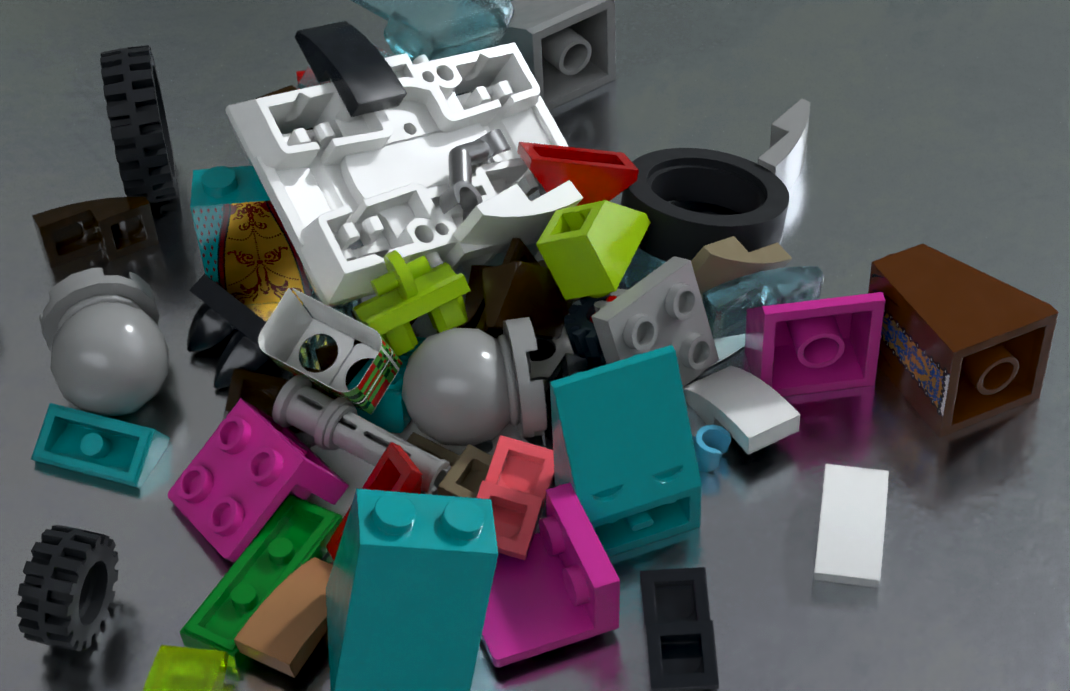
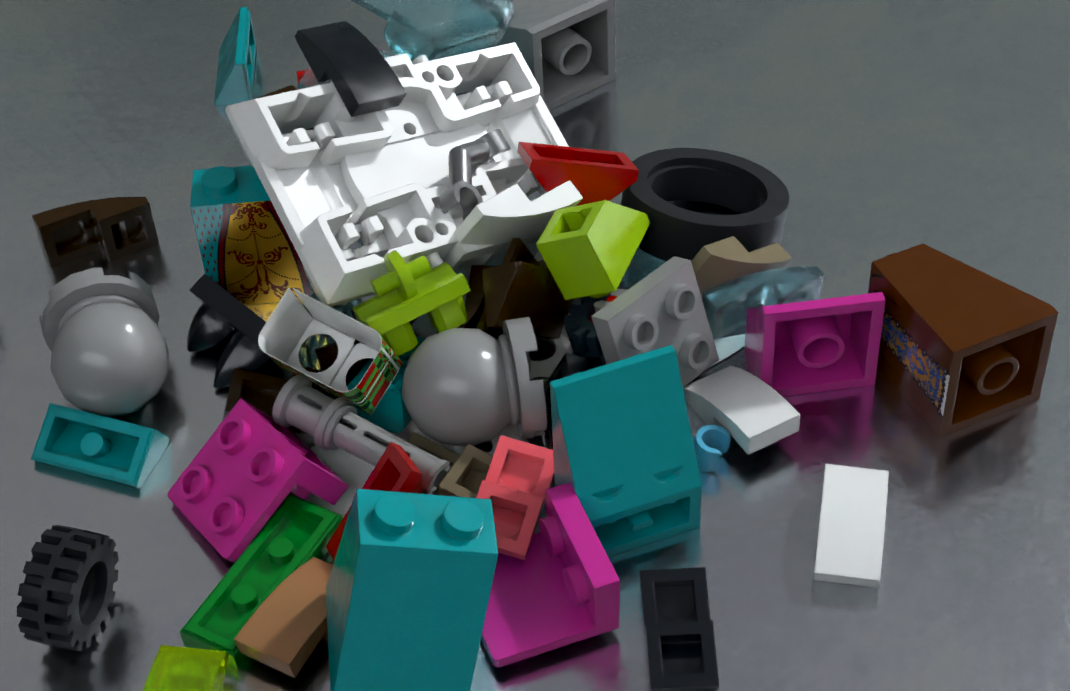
black tyre [100,45,179,204] -> none
light grey slope [758,98,810,191] -> none
none -> teal slope [214,7,256,106]

